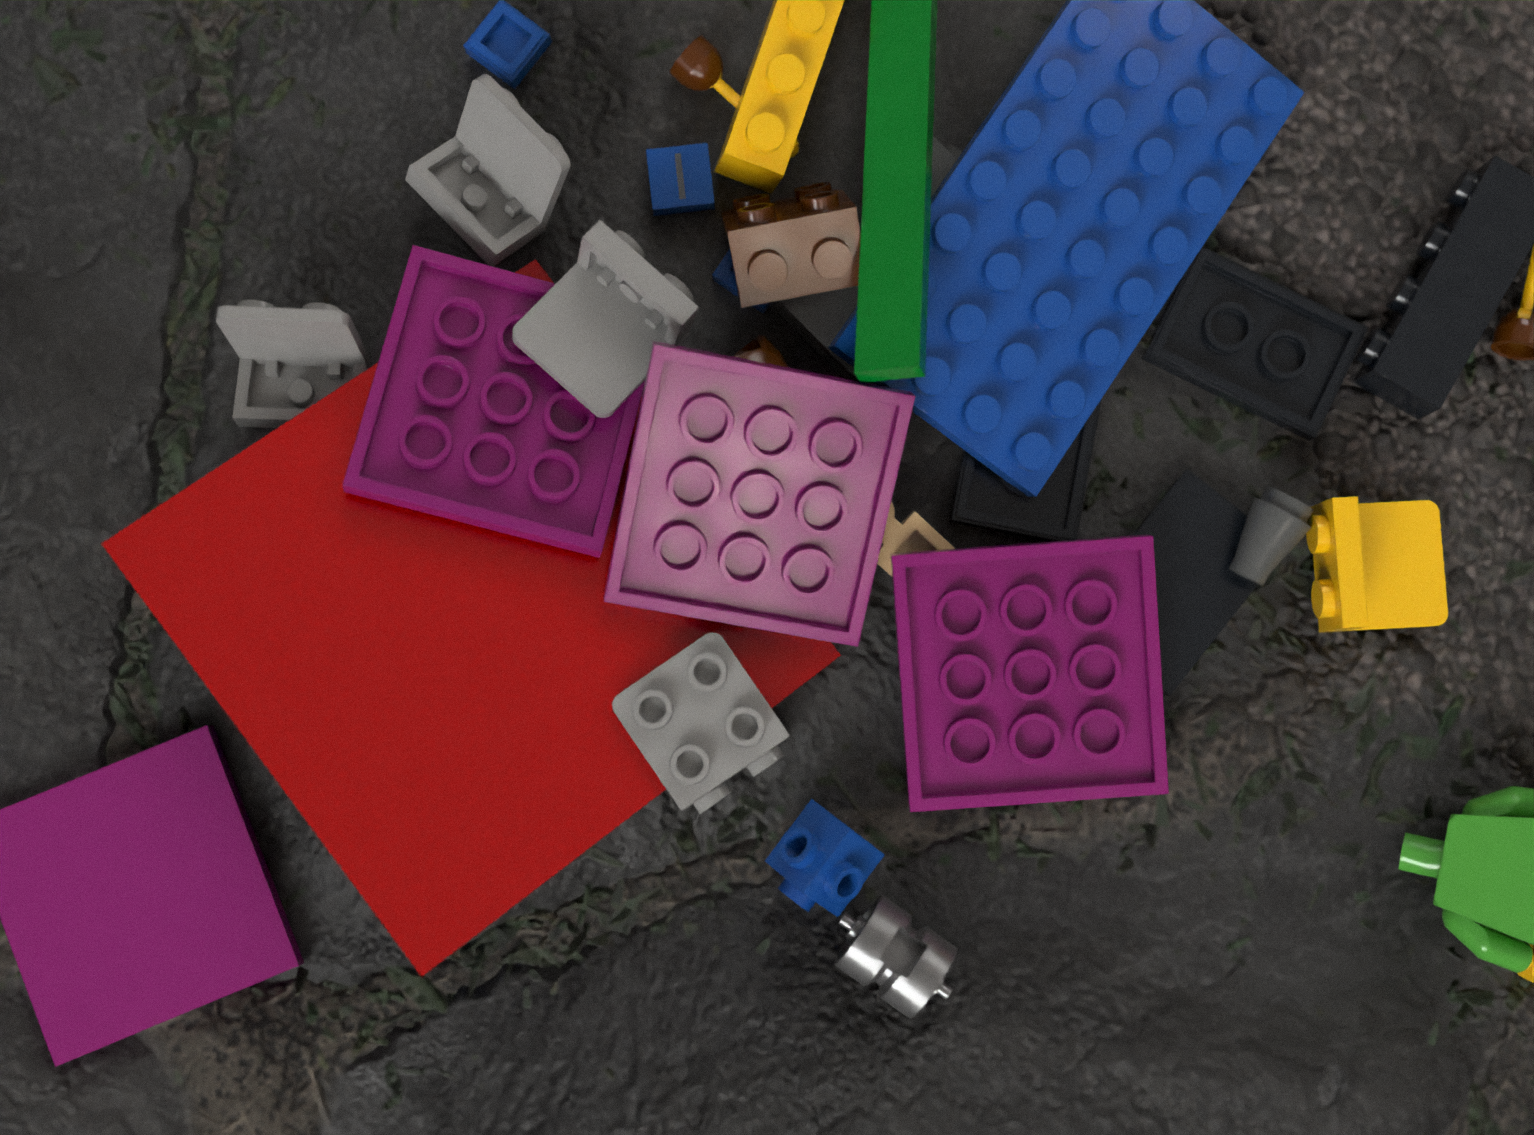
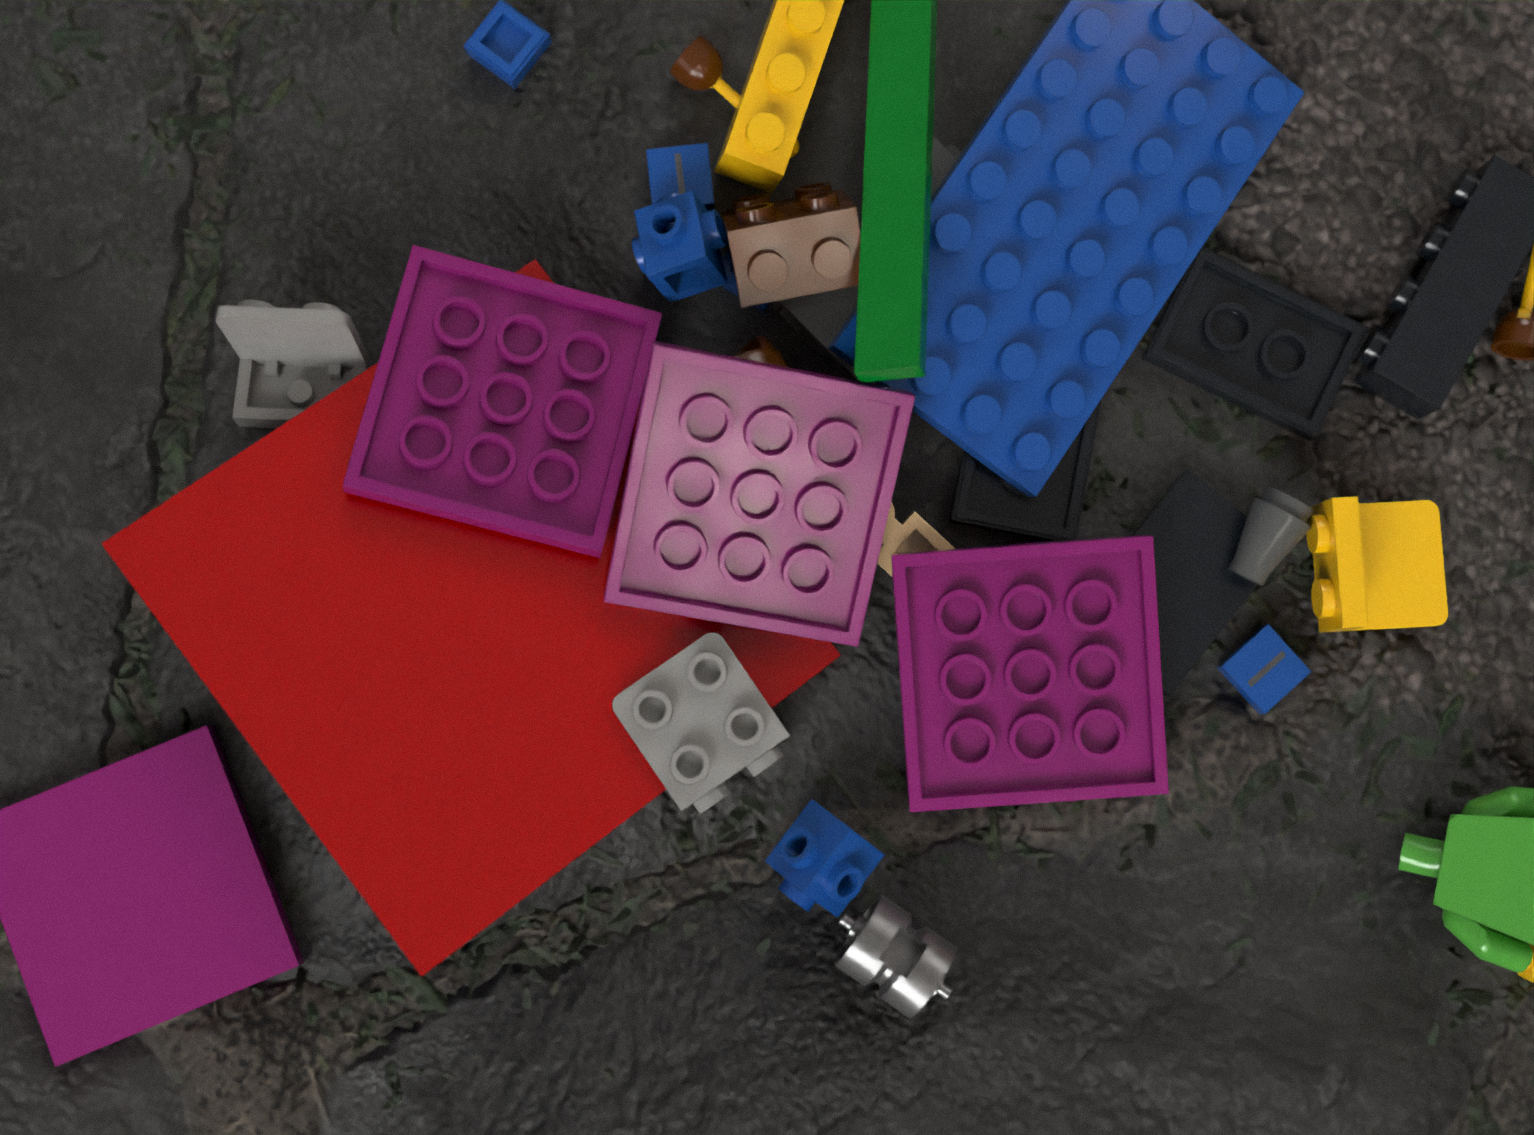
light grey bracket [405,74,571,267] -> none
light grey bracket [512,220,699,418] -> none
none -> blue brick [632,190,728,303]
none -> blue tile [1217,624,1312,714]

